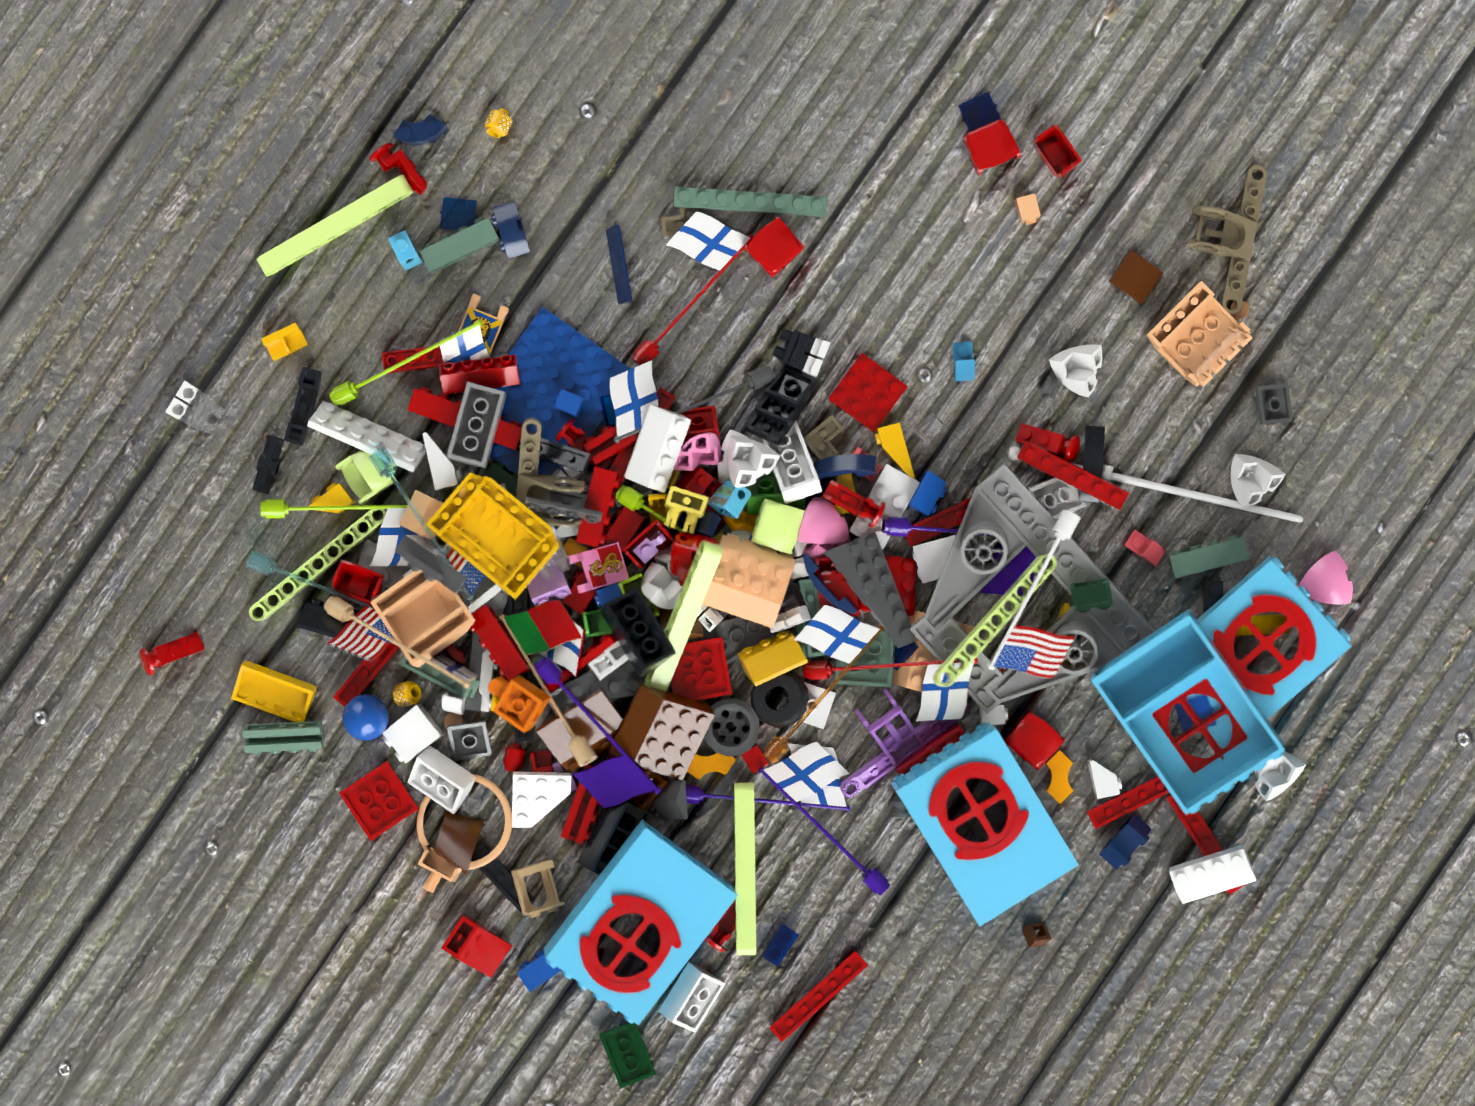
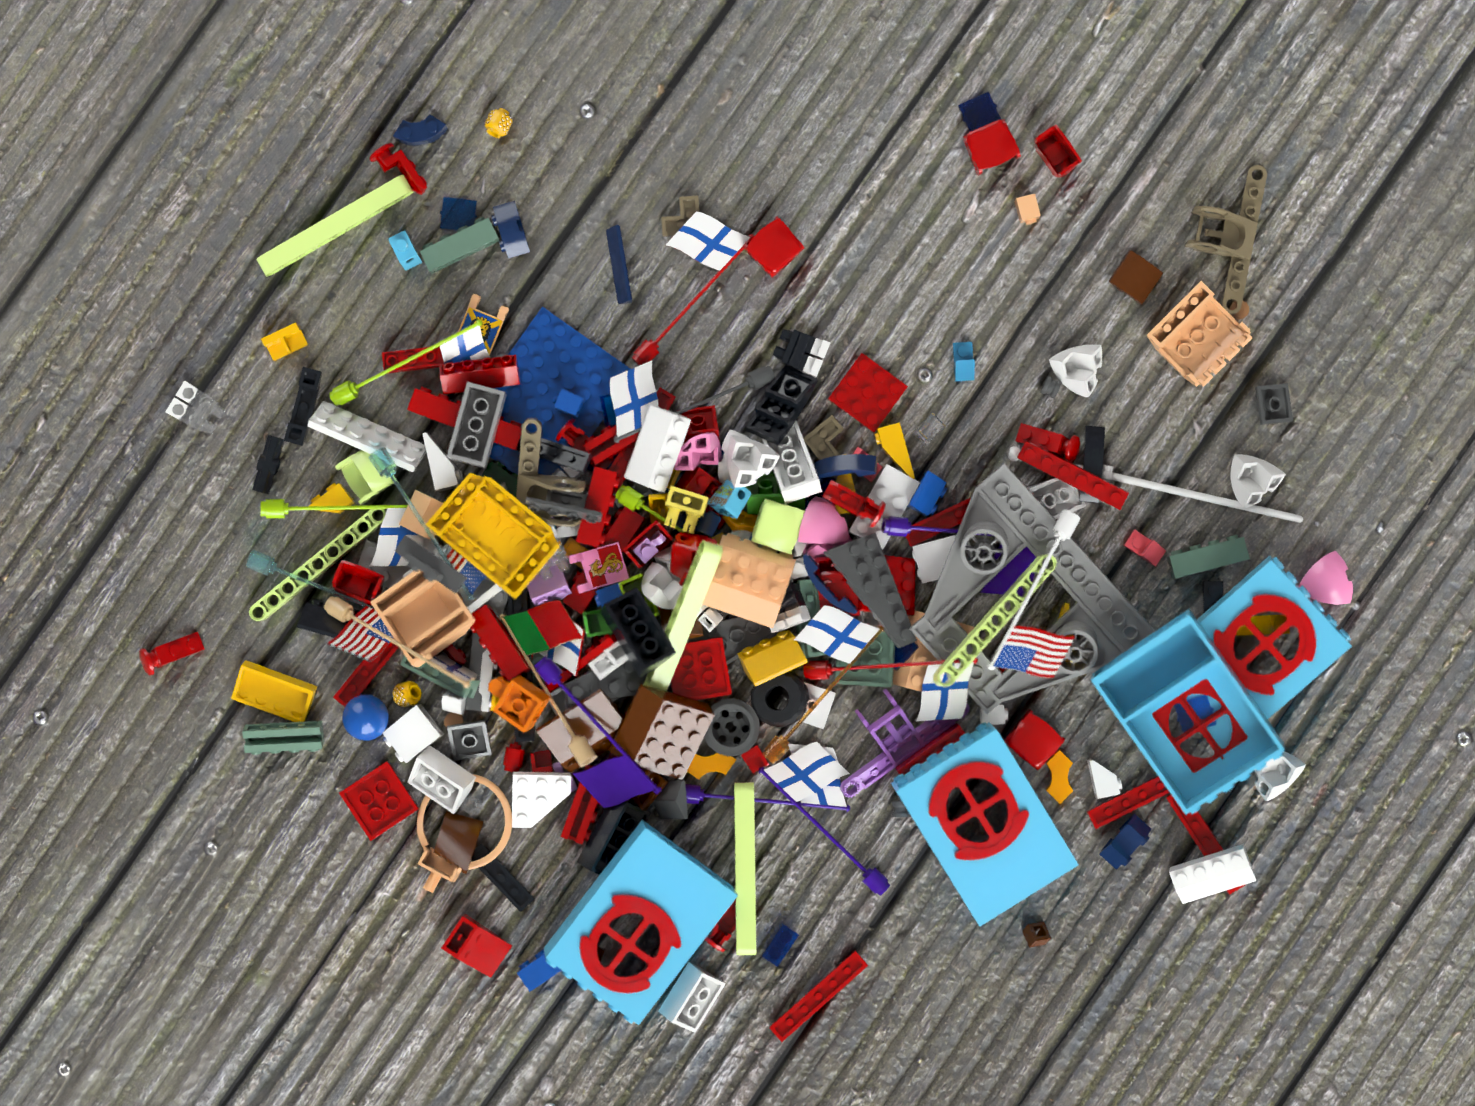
tan panel [511,860,564,918] -> none
dark green plate [599,1022,656,1089] -> none
sand green plate [673,187,827,217] -> none
clear green brick [1070,578,1113,613] -> none

